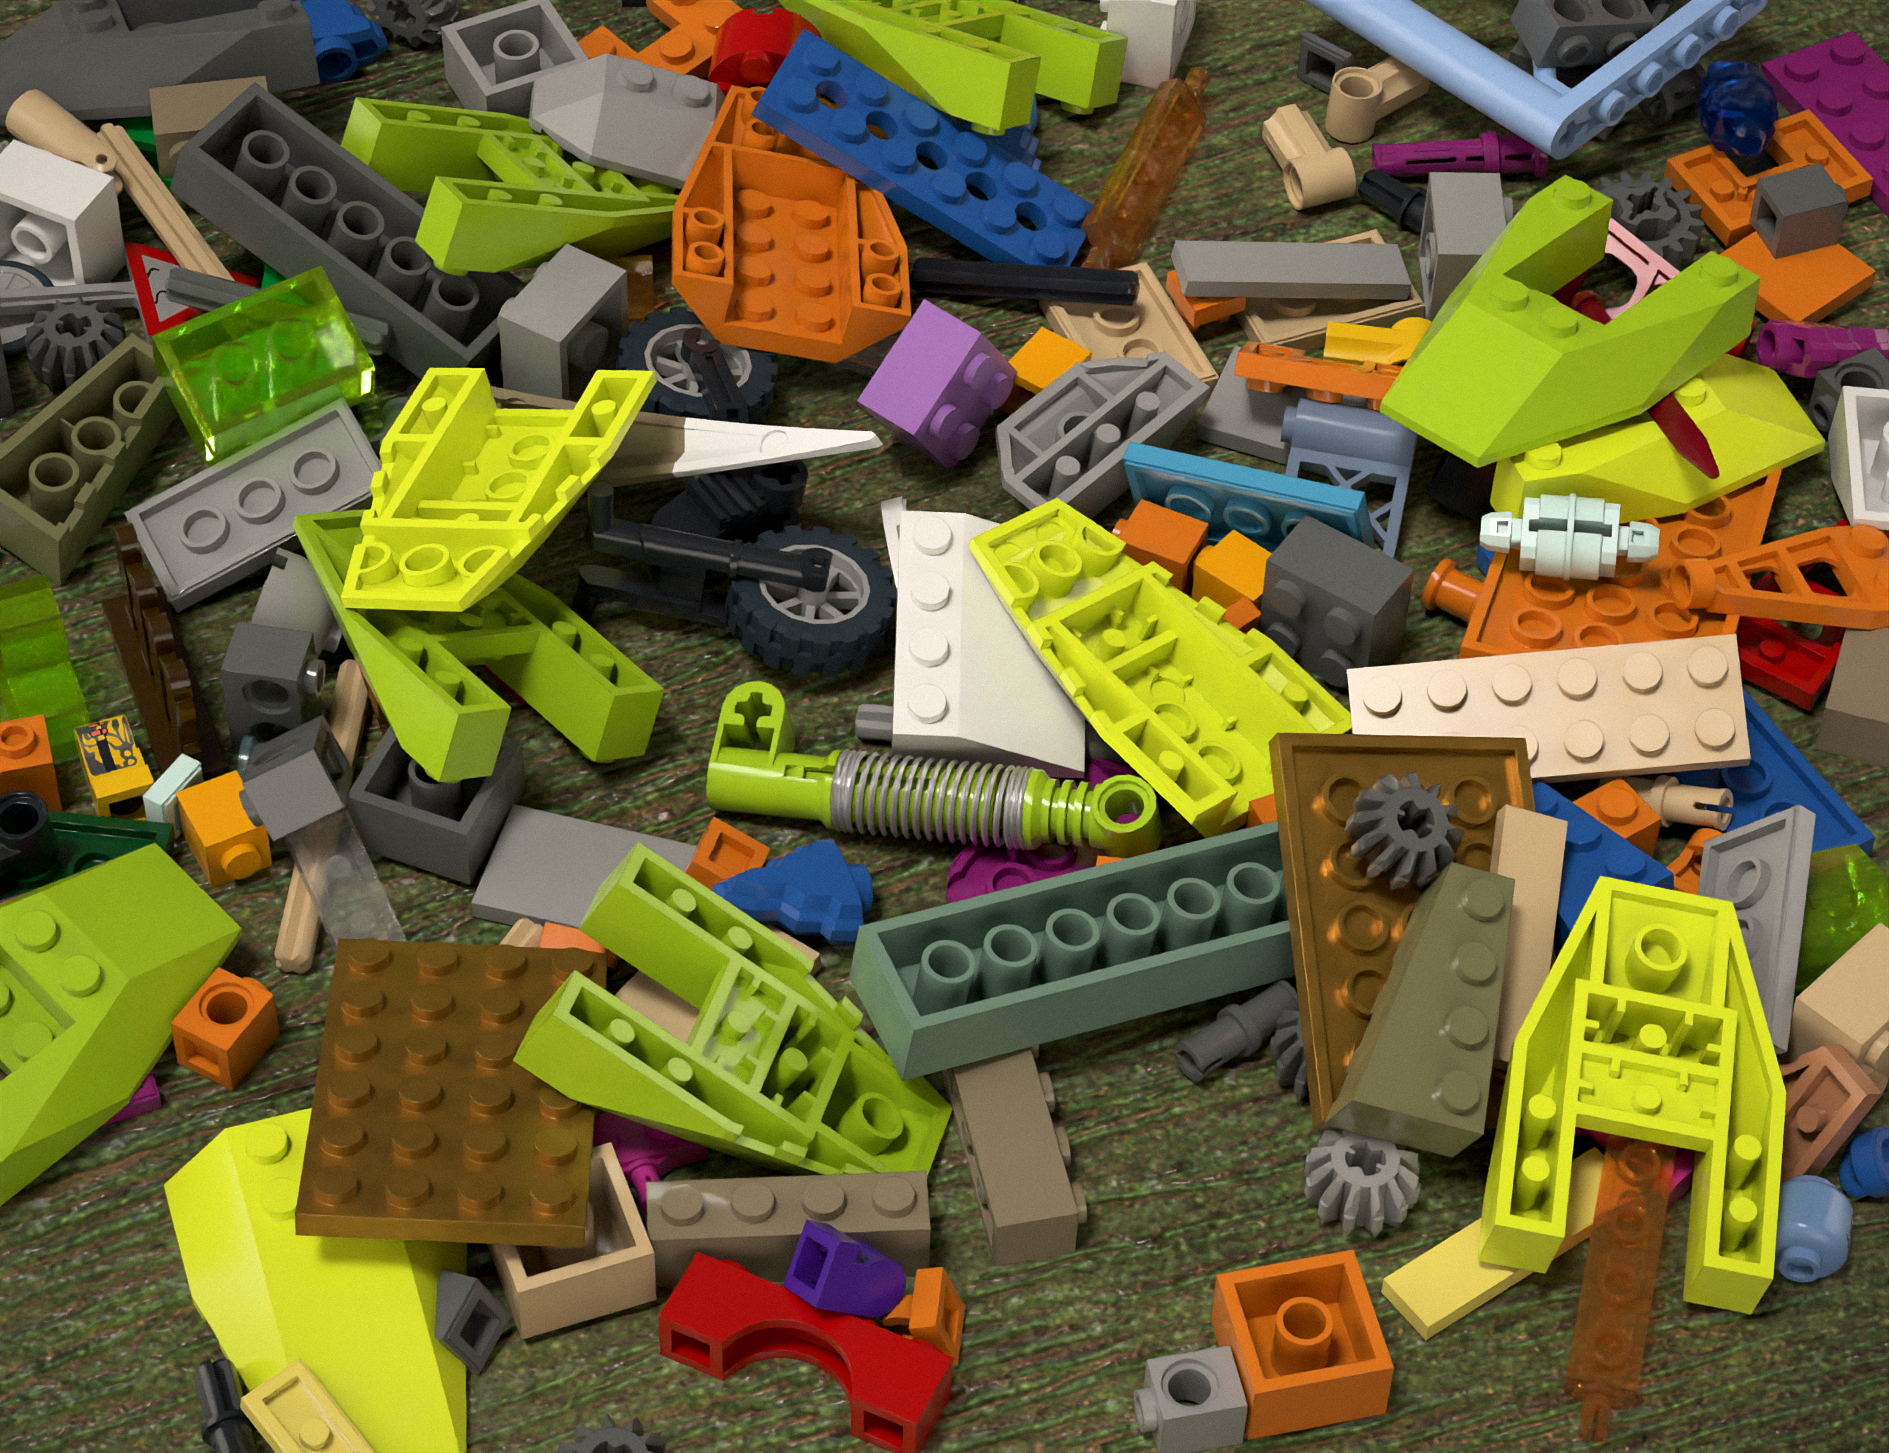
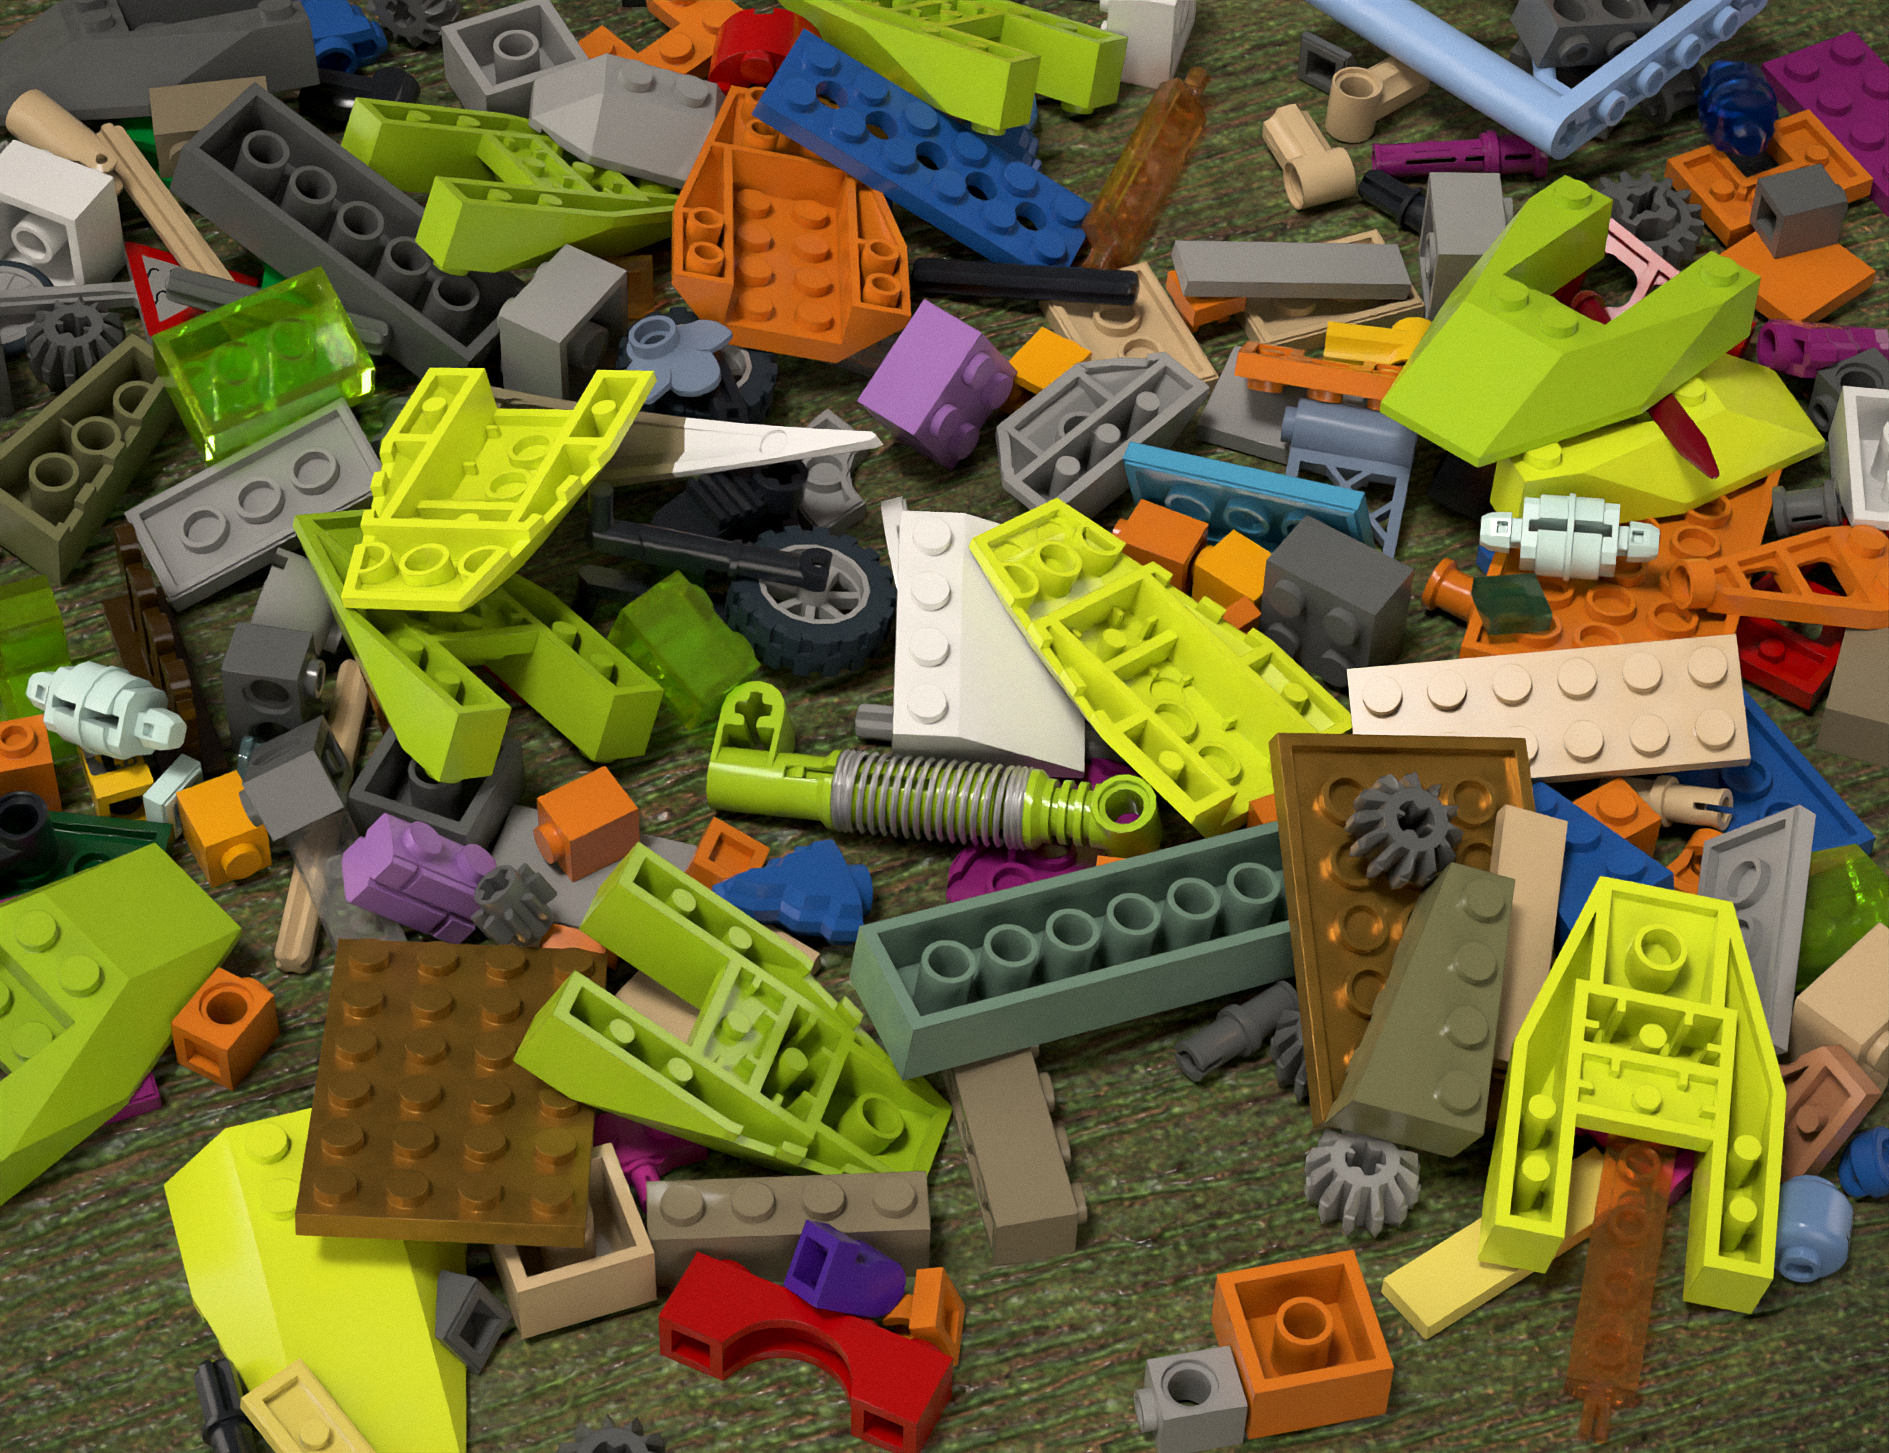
none -> light aqua piece [26,661,187,760]
none -> black piece [298,67,421,122]
none -> medium lavender brick [341,813,497,944]
none -> dark grey gear [471,863,557,946]
none -> orange brick [533,766,640,883]
none -> clear neon green brick [606,570,761,732]
none -> sand blue plate [626,315,733,404]
none -> light grey tile [796,408,868,536]
none -> clear green tile [1471,573,1553,635]
none -> dark grey bush [1772,478,1844,540]

